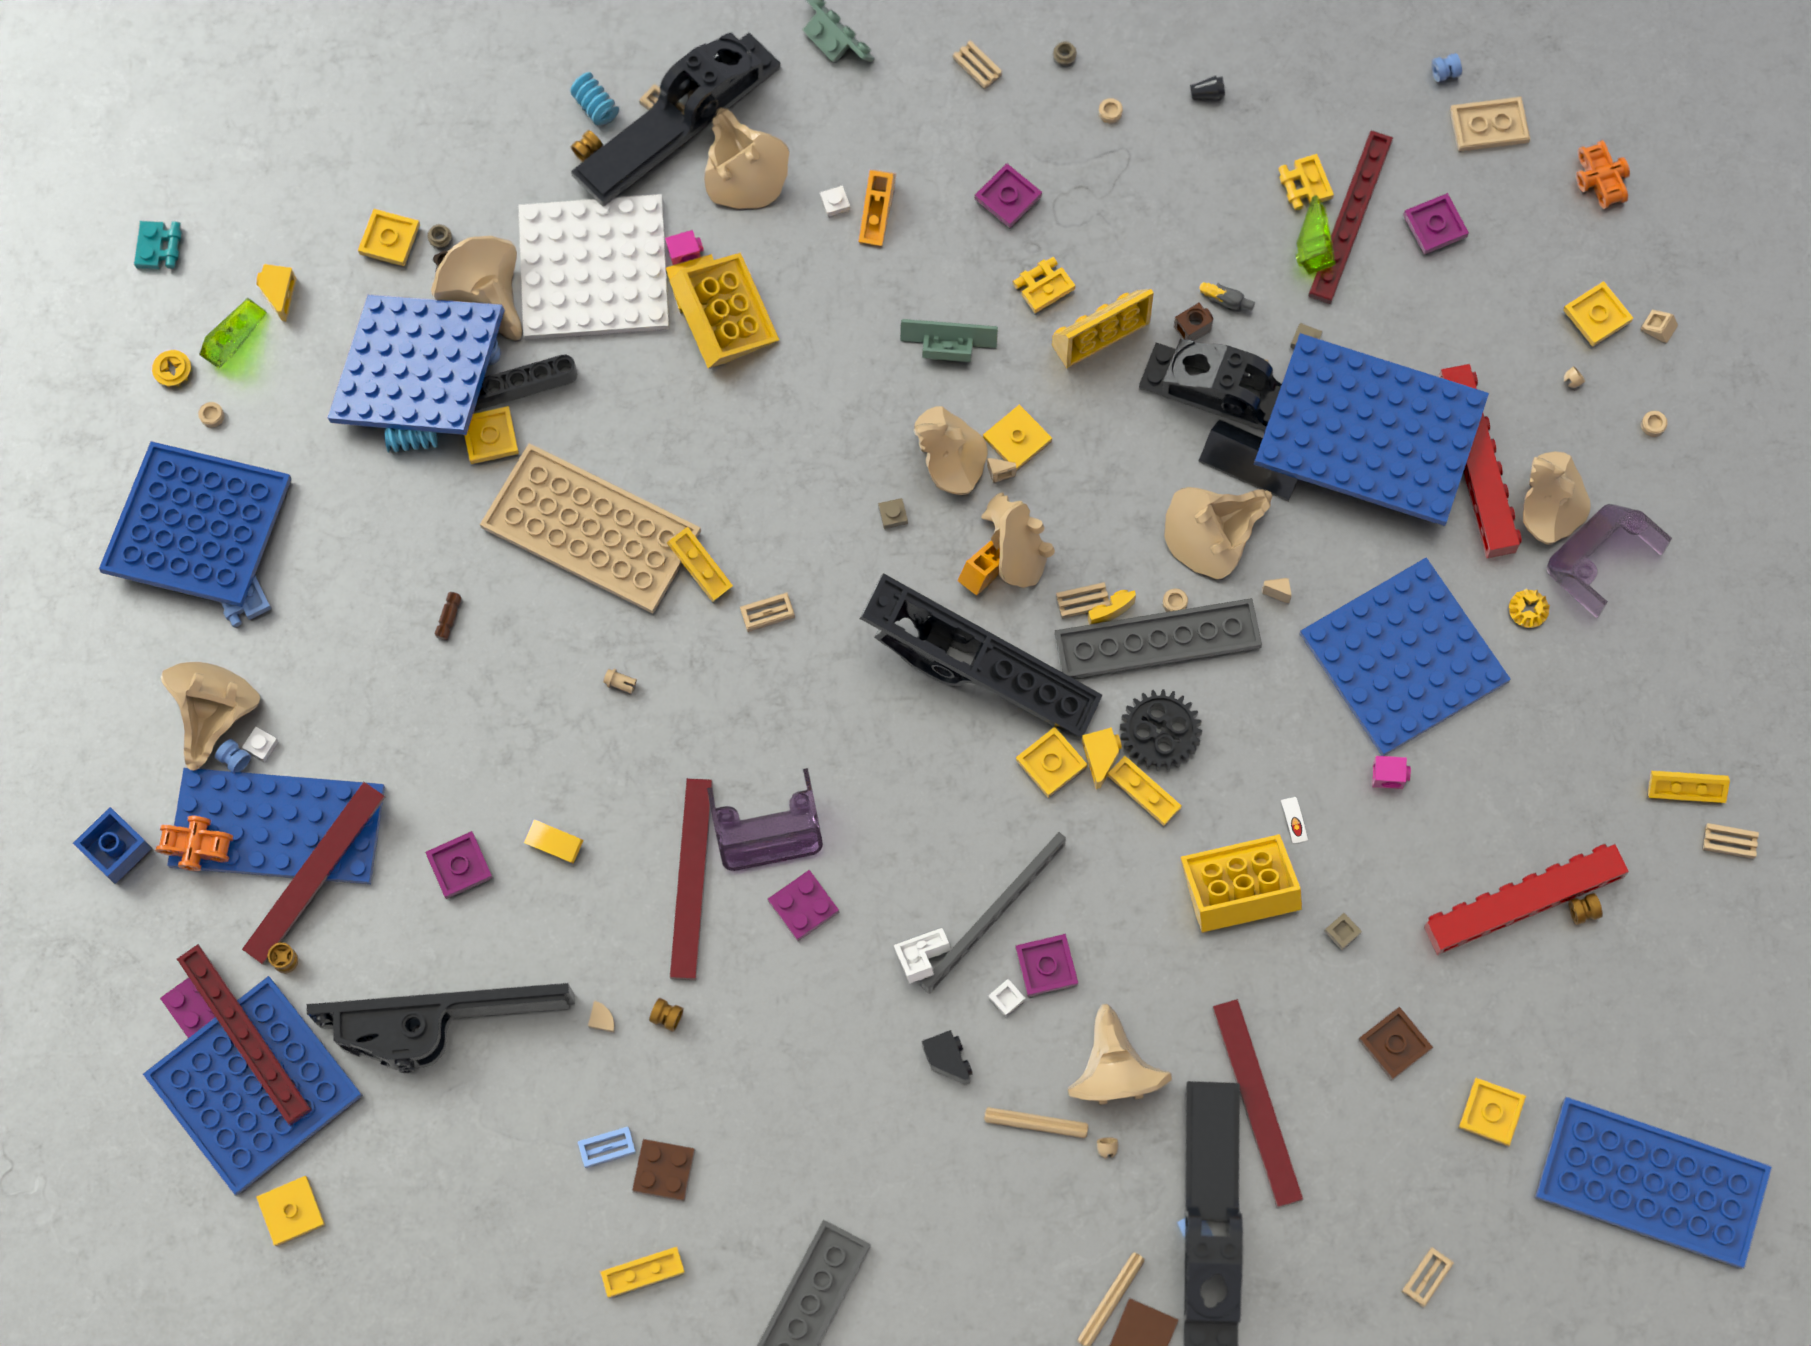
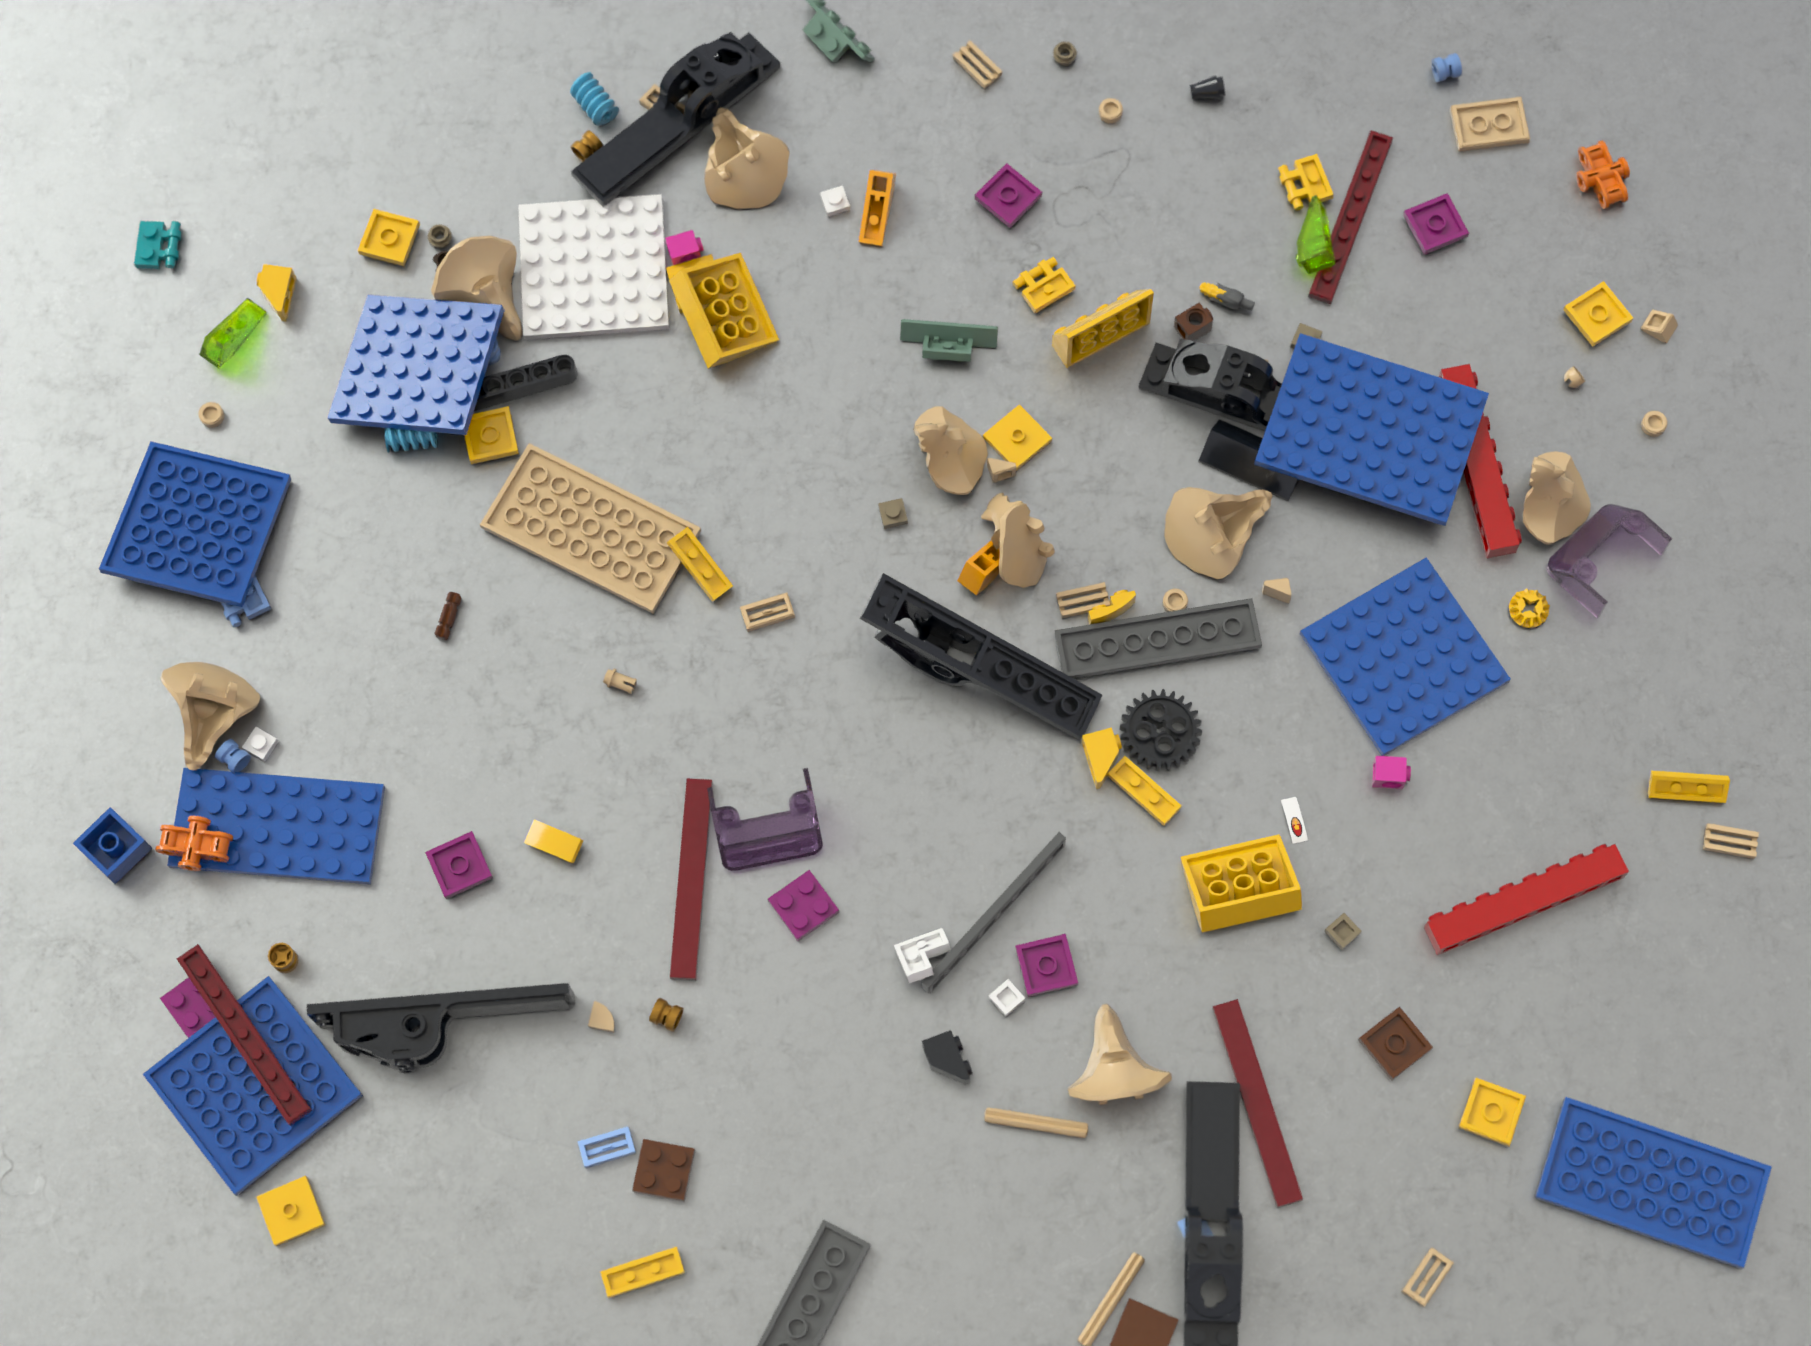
yellow gear [152,350,192,387] -> none
dark red tile [242,782,386,965] -> none
yellow plate [1016,727,1087,798] -> none
tan hinge [1097,1137,1118,1159] -> none
pearl gold wheel [1568,893,1603,925] -> none

